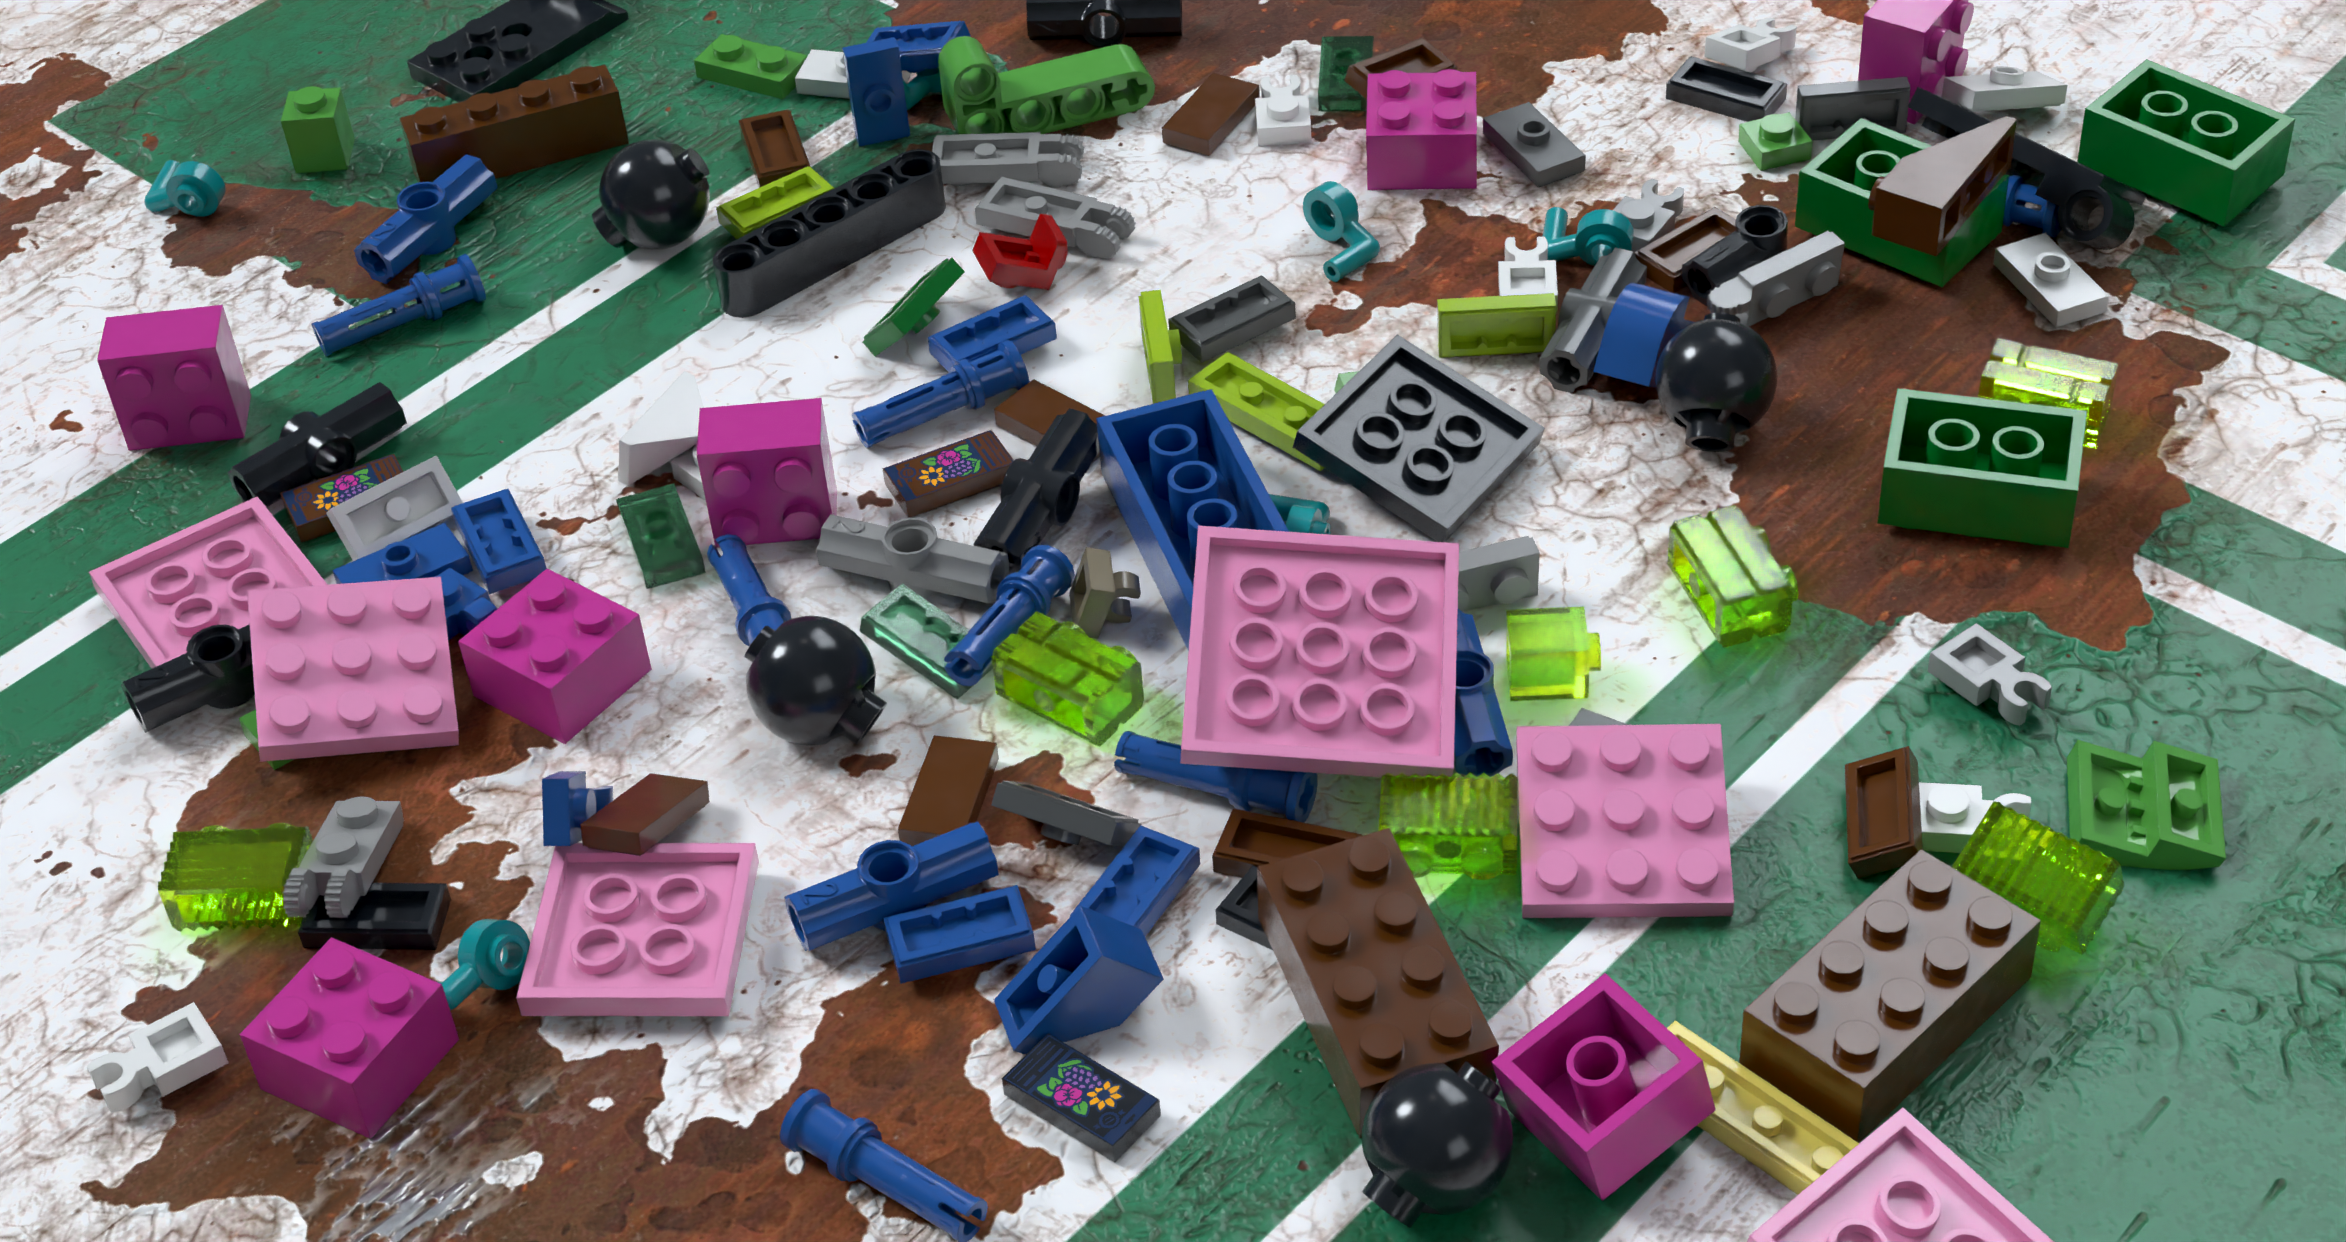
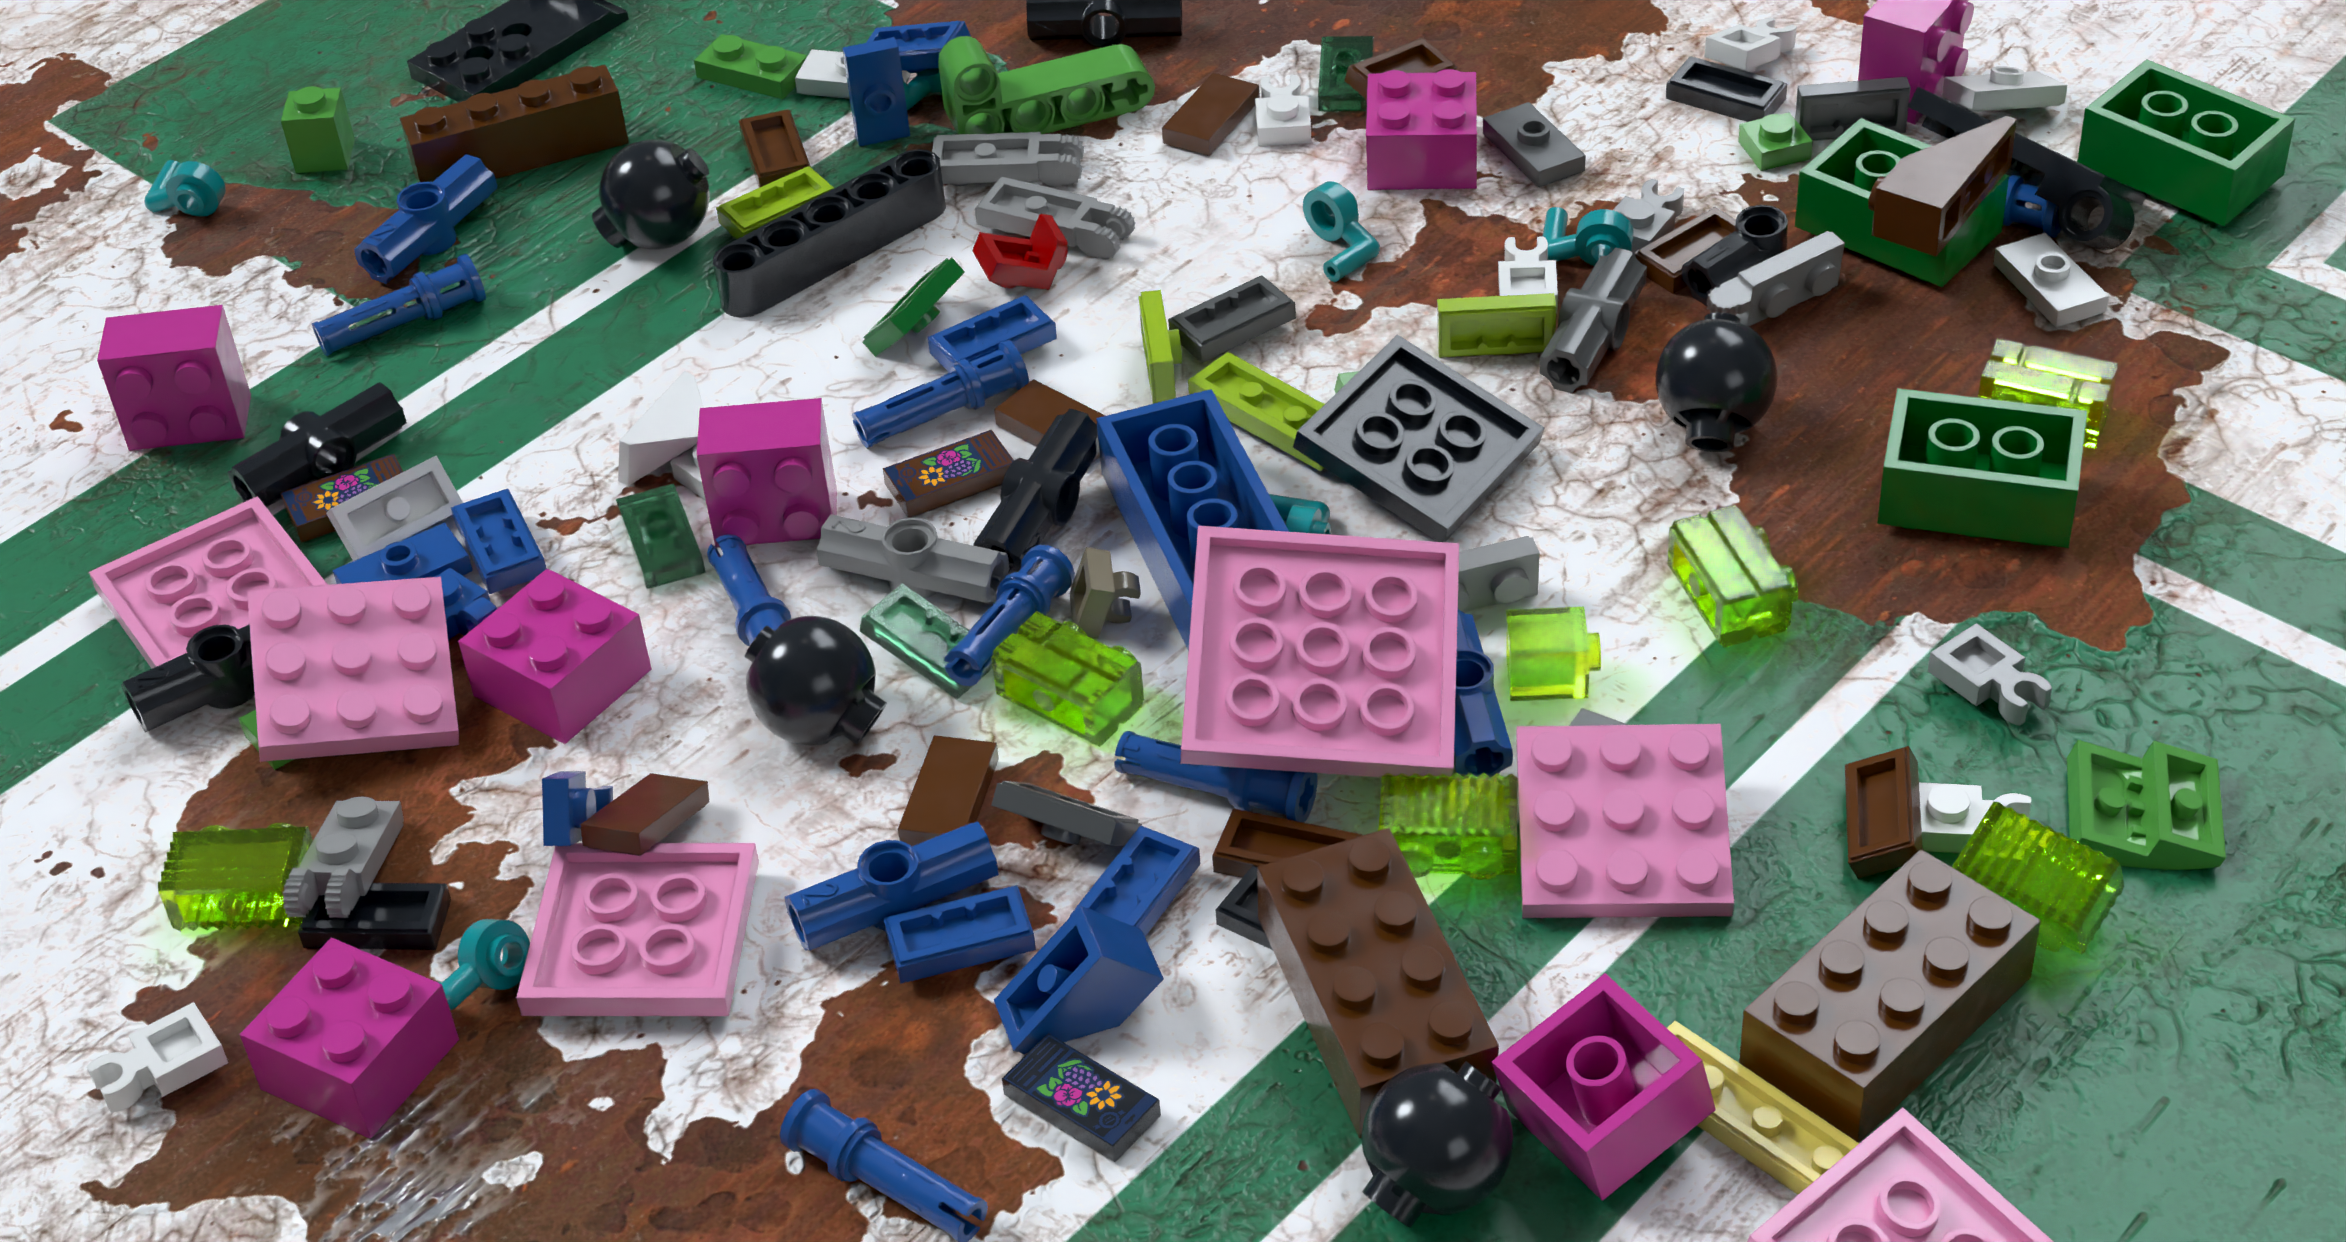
blue brick [1593,283,1694,388] -> none

